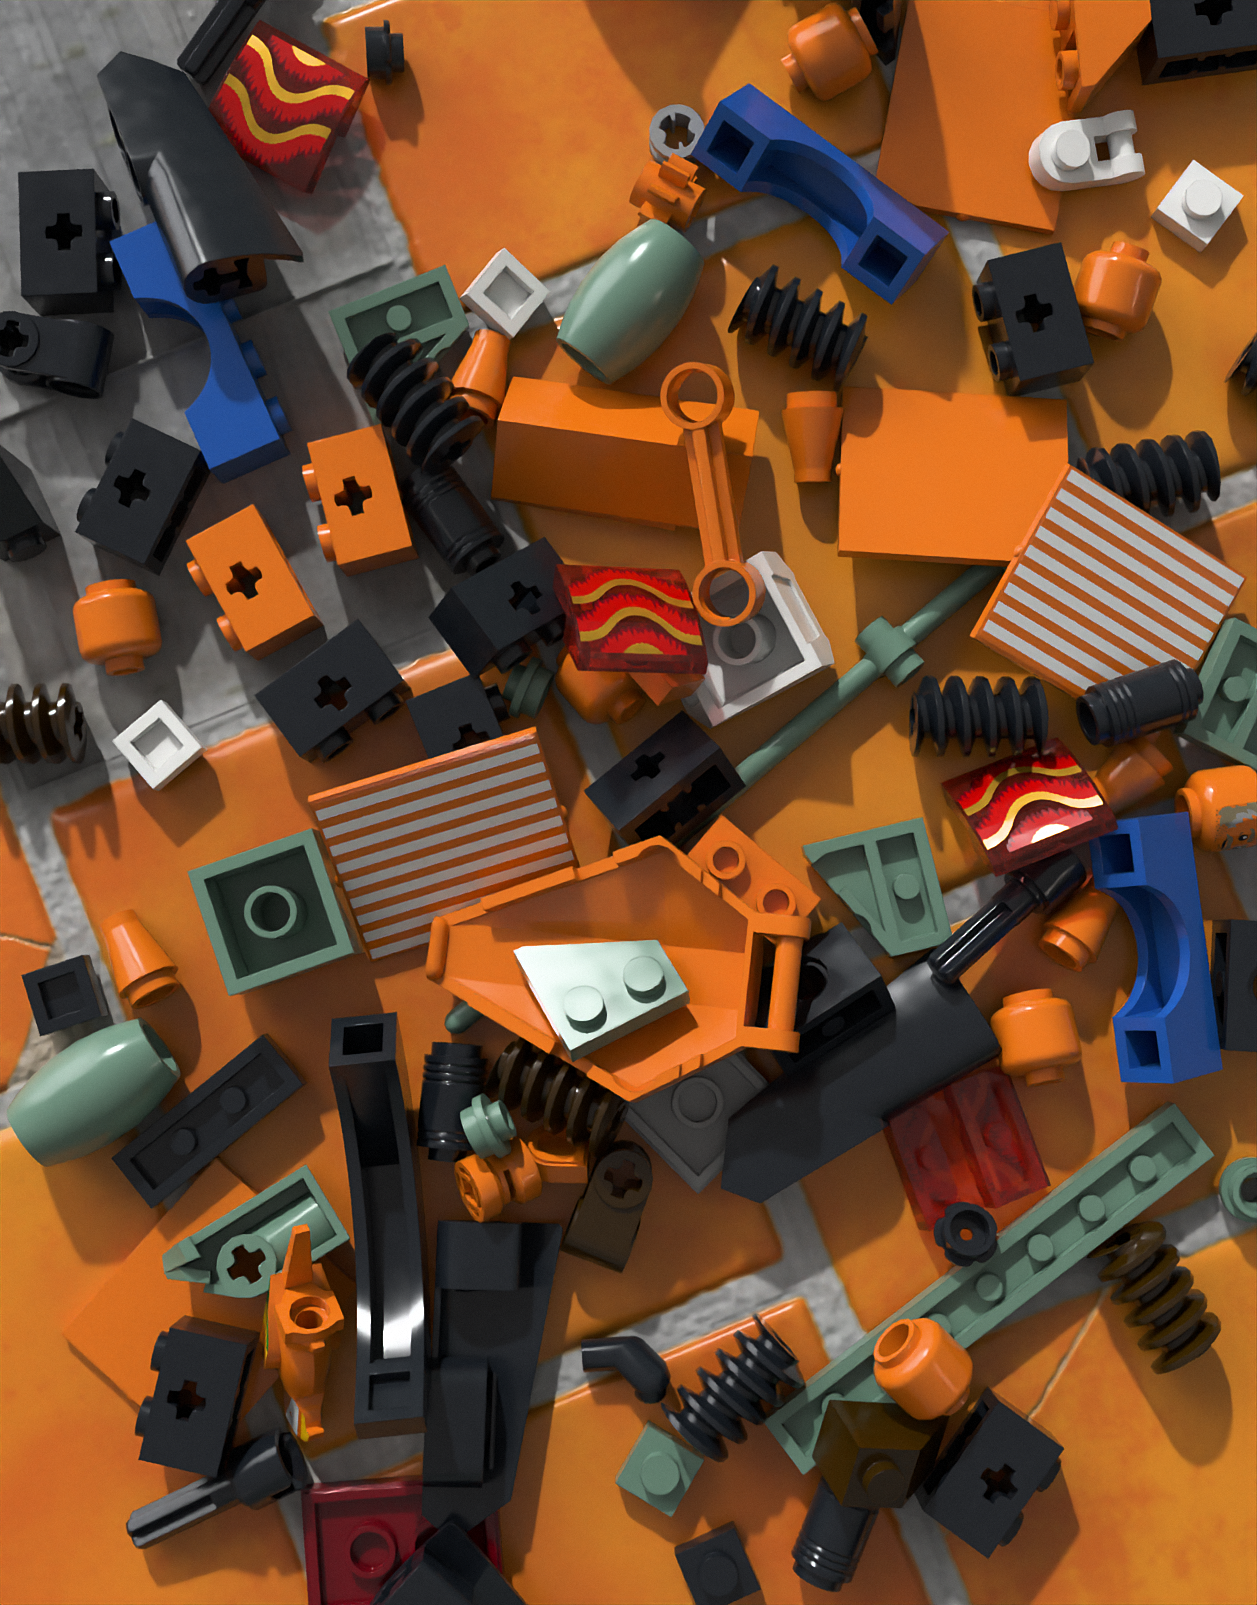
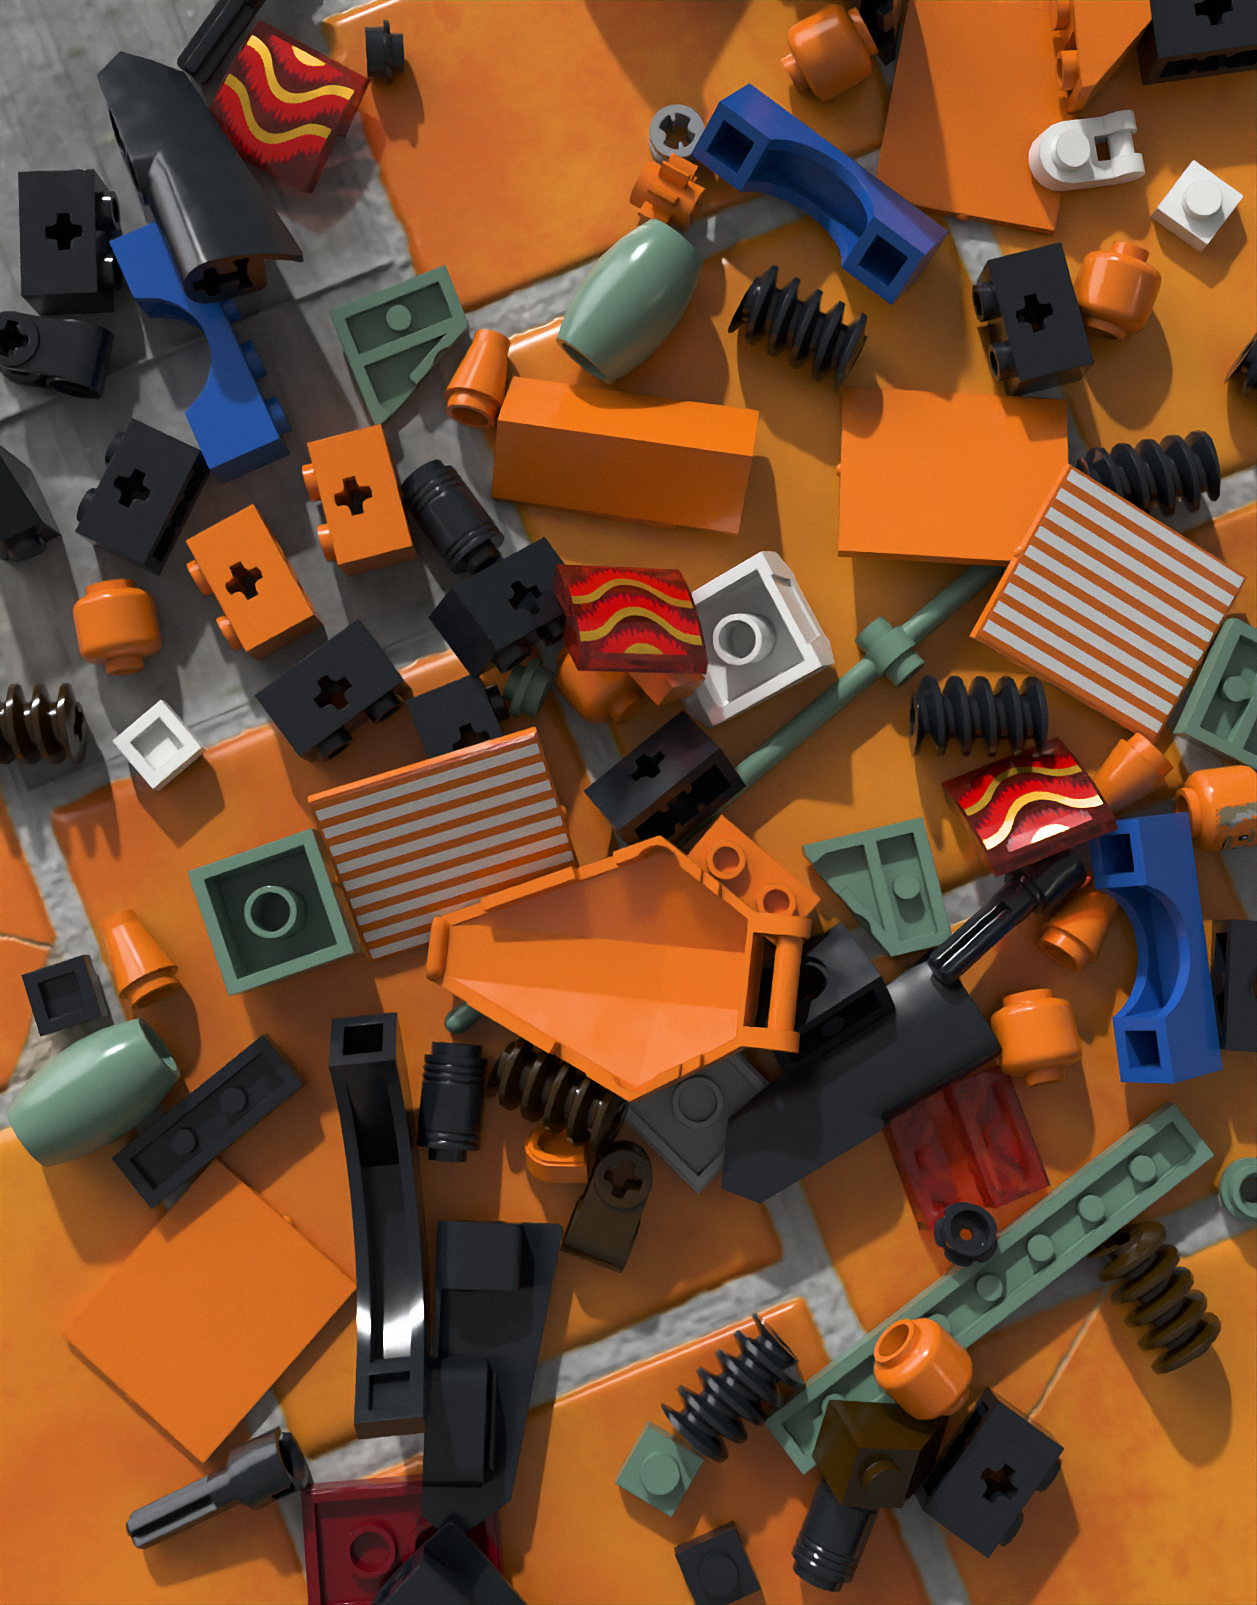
black brick [135,1315,260,1478] -> none
sand green piece [162,1165,350,1298] -> none
orange animal [260,1224,344,1443] -> none
black piece [346,333,484,475] -> none
orange wheel [454,1137,542,1223] -> none
white plate [459,248,550,340] -> none
sand green plate [460,1093,517,1159] -> none
wing [514,940,690,1062] -> none
black arm [581,1336,671,1404] -> none
orange piece [660,362,766,627] -> none
orange cone [781,391,844,484] -> none
black head [1076,659,1204,748] -> none

